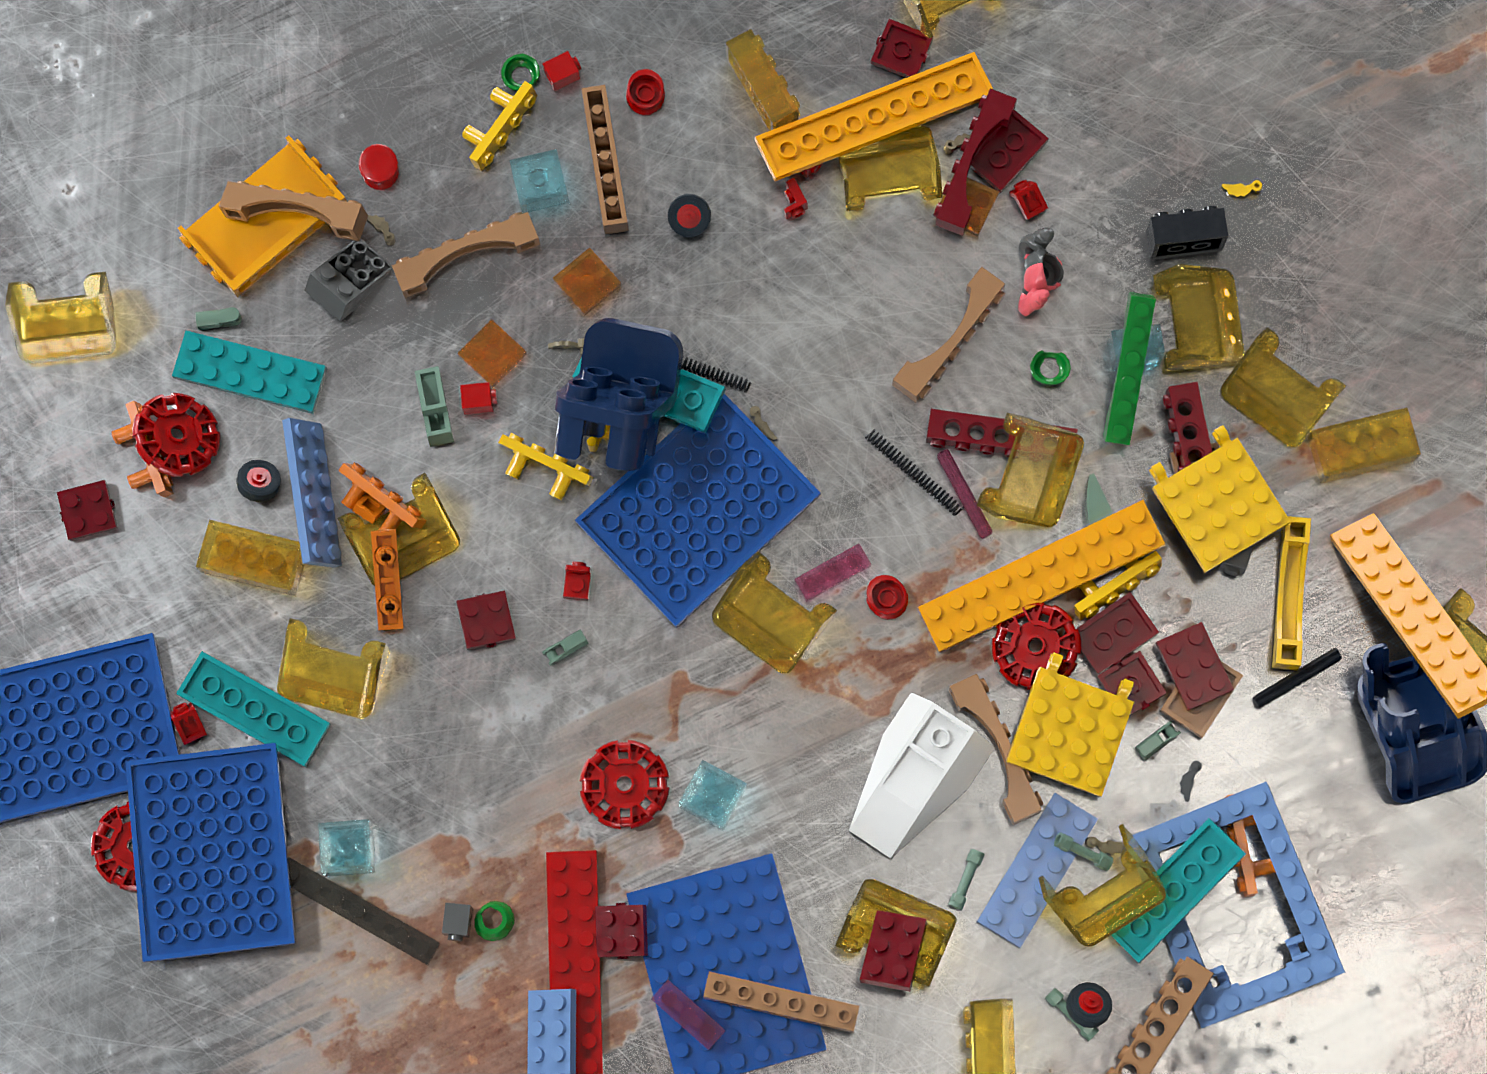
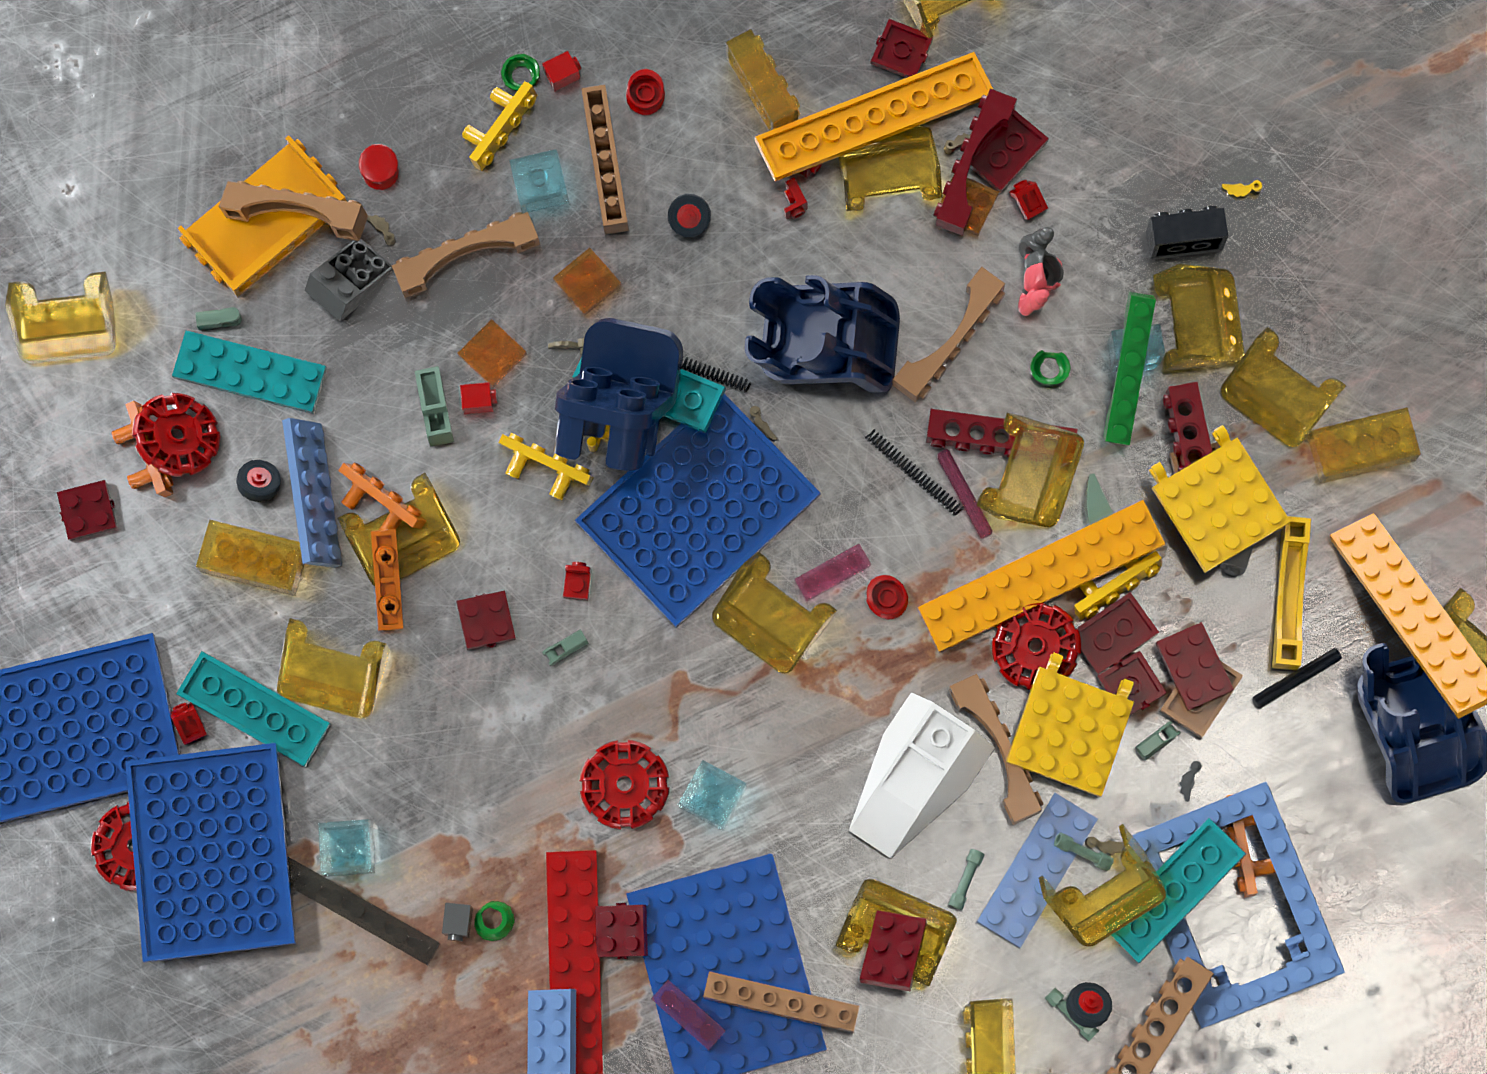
orange plate [352,493,386,524] -> none
none -> dark blue piece [744,275,900,392]

